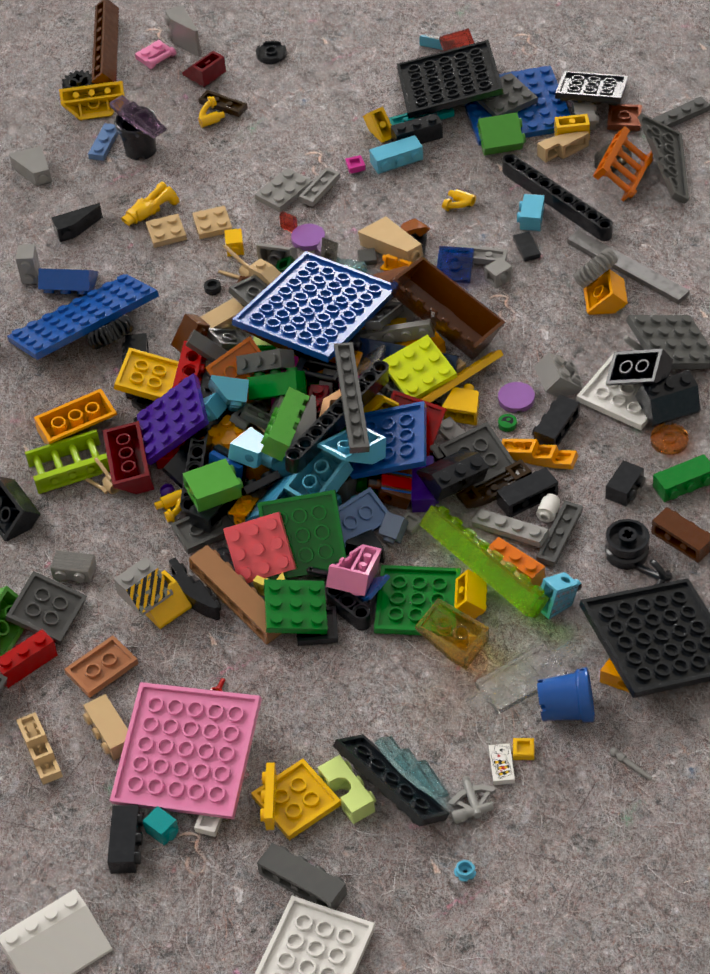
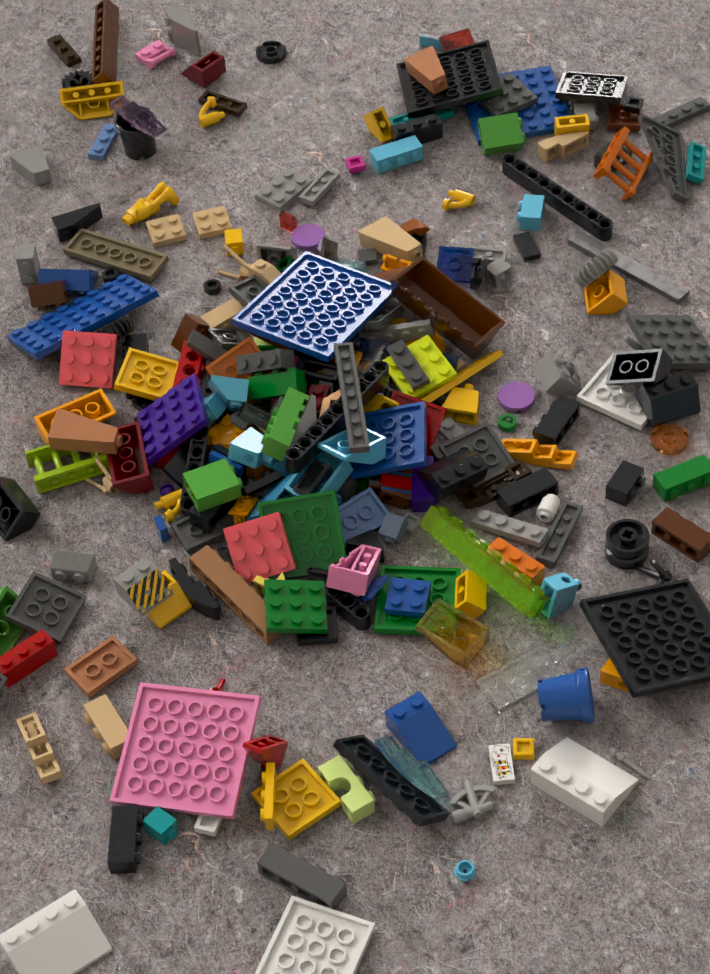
none -> reddish brown brick [27,279,69,310]
none -> dark brown plate [47,34,81,68]
none -> nougat slope [48,409,123,454]
none -> coral plate [59,330,118,389]
none -> dark tan plate [63,228,169,282]
none -> black tile [102,268,120,283]
none -> blue tile [154,515,169,543]
none -> red slope [242,734,288,769]
none -> black tile [292,459,332,495]
none -> blue plate [384,577,431,618]
none -> blue slope [385,691,457,768]
none -> dark grey plate [386,340,430,391]
none -> nougat slope [404,46,448,95]
none -> black tile [470,256,489,291]
none -> white slope [530,737,639,827]
none -> black plate [624,96,644,114]
none -> teal plate [685,141,706,184]

